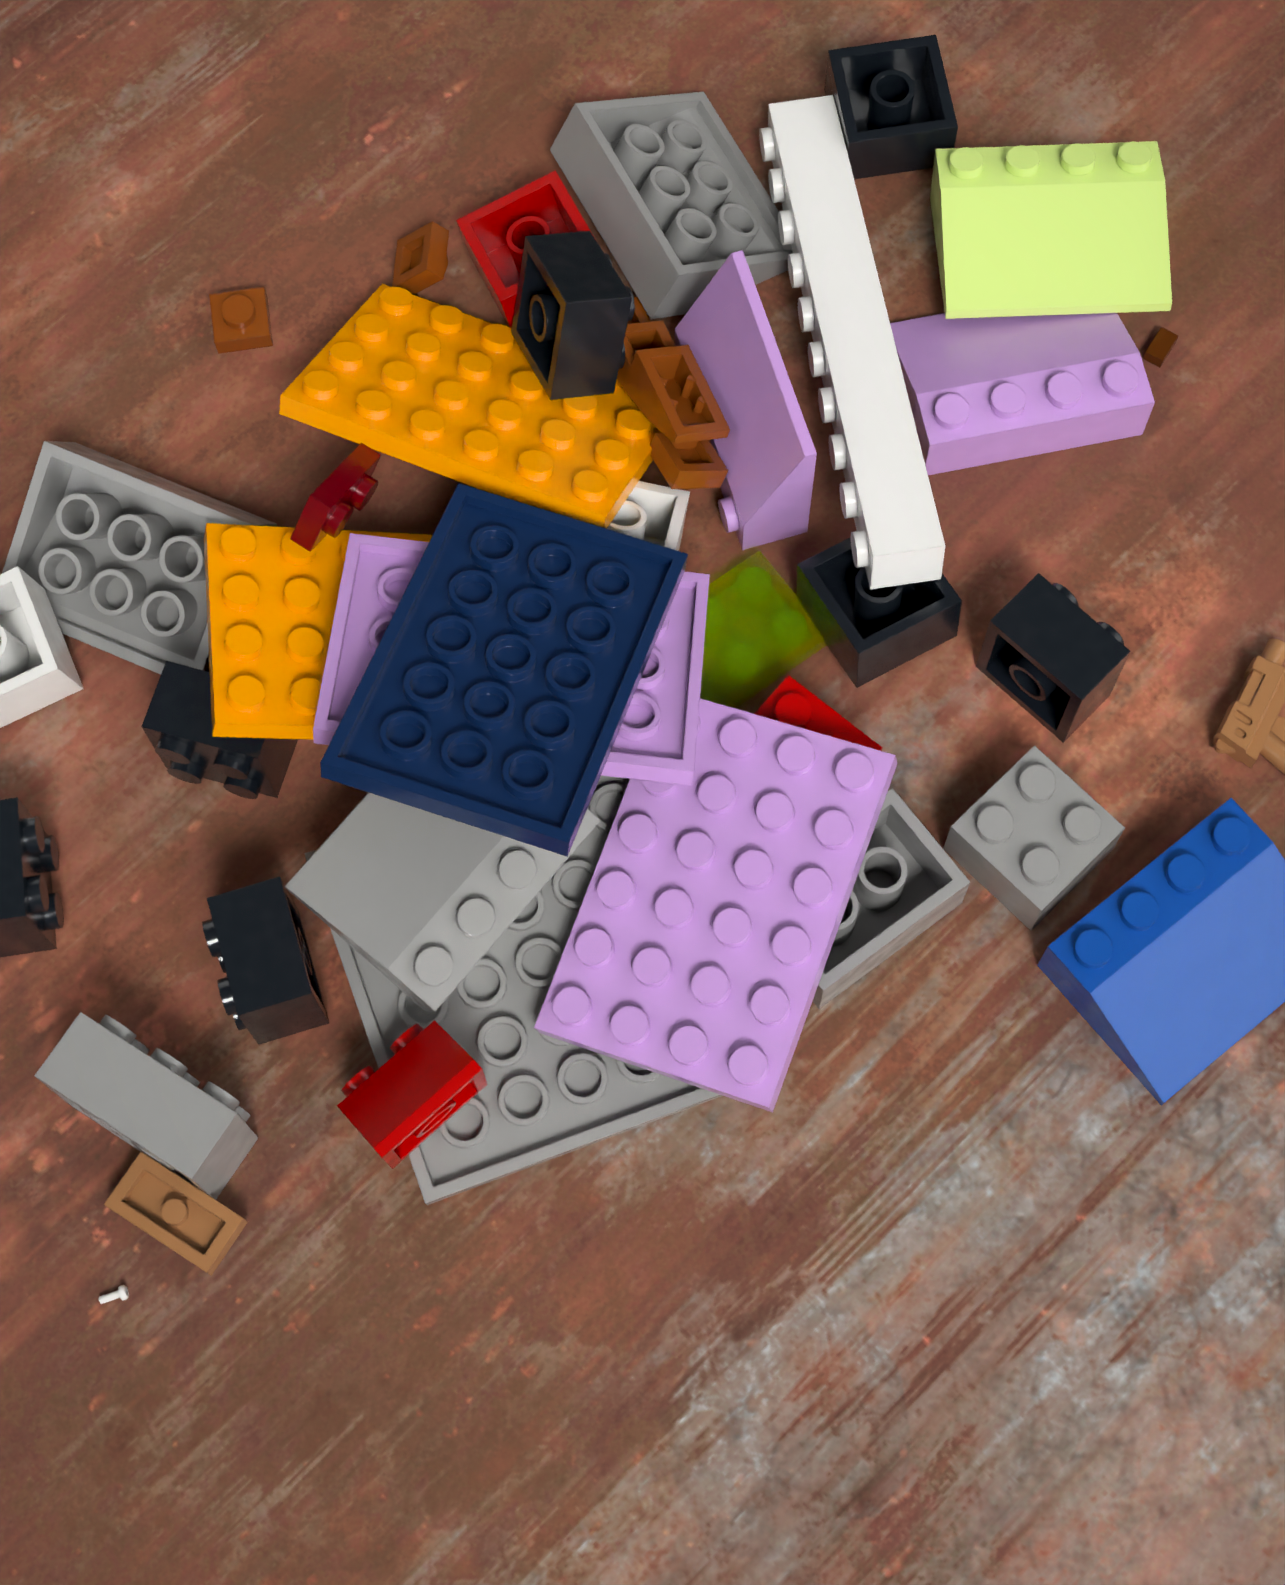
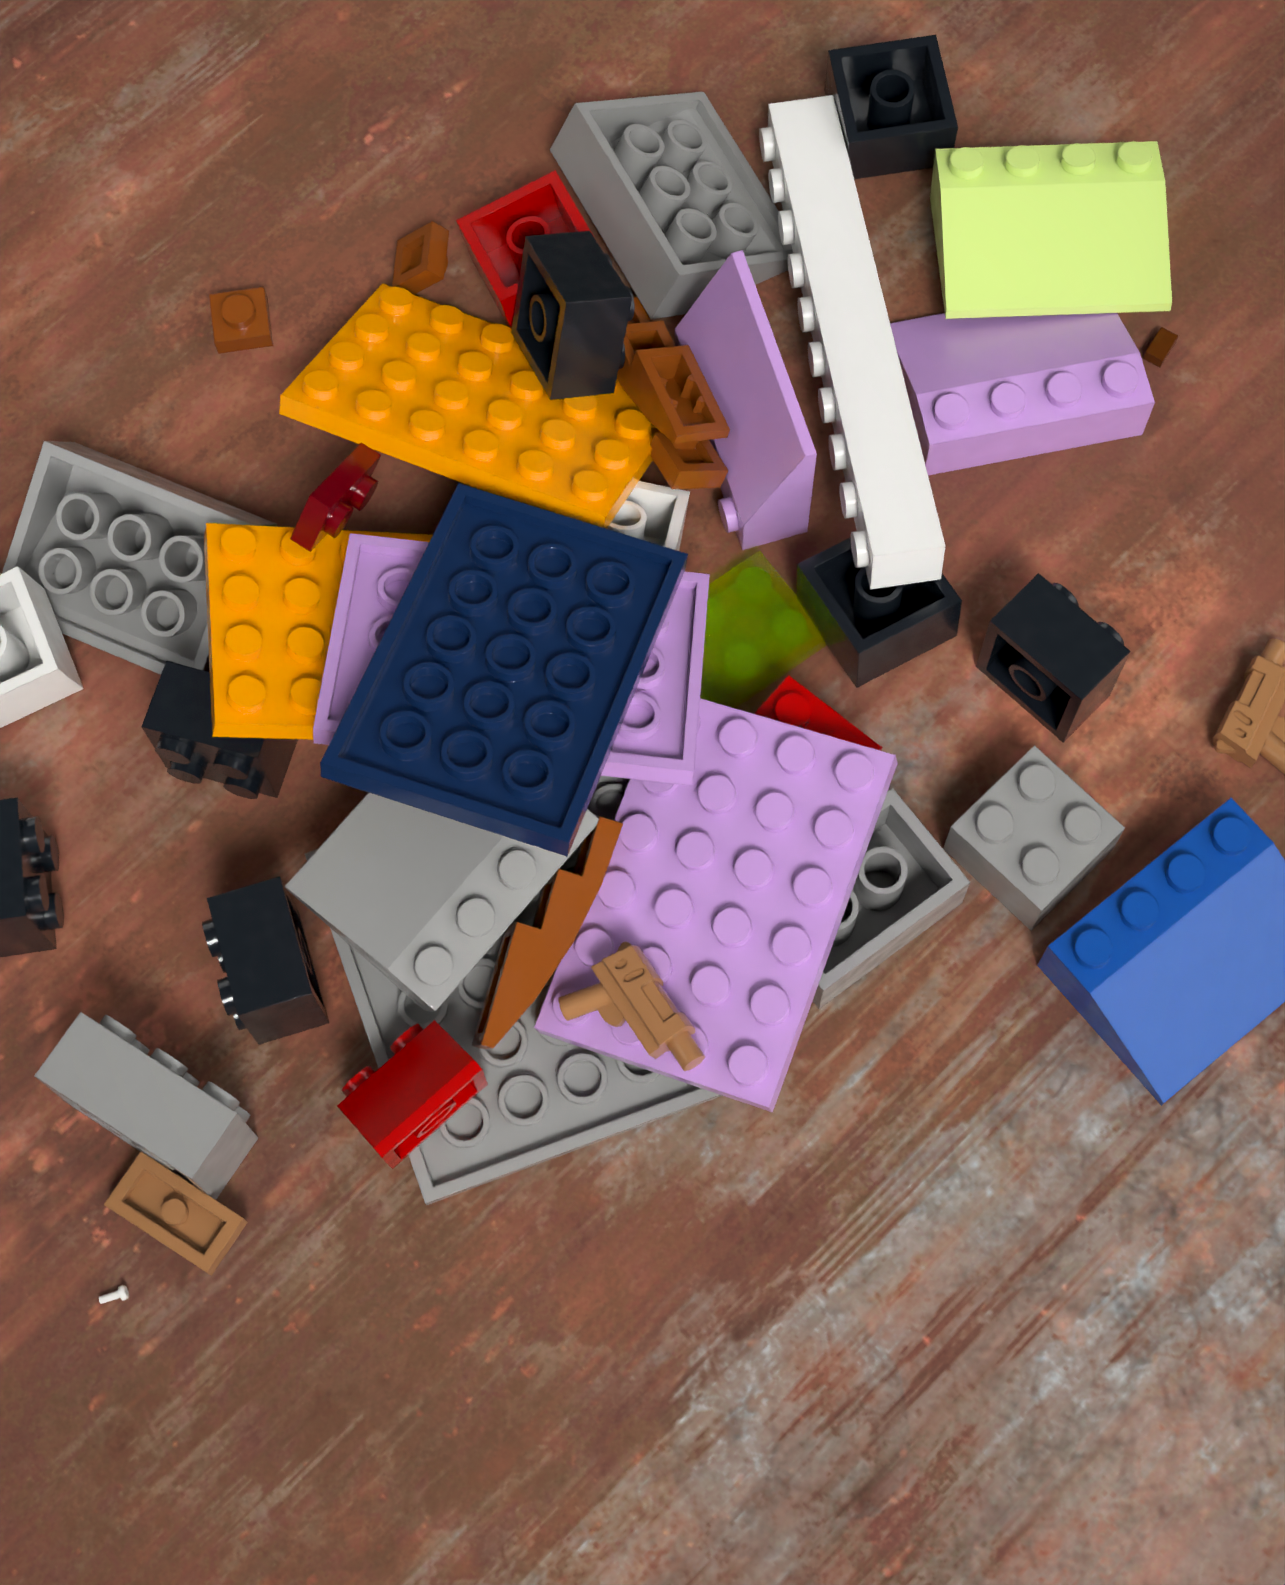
none -> dark orange slope [472,816,623,1049]
none -> medium nougat piece [559,942,705,1071]

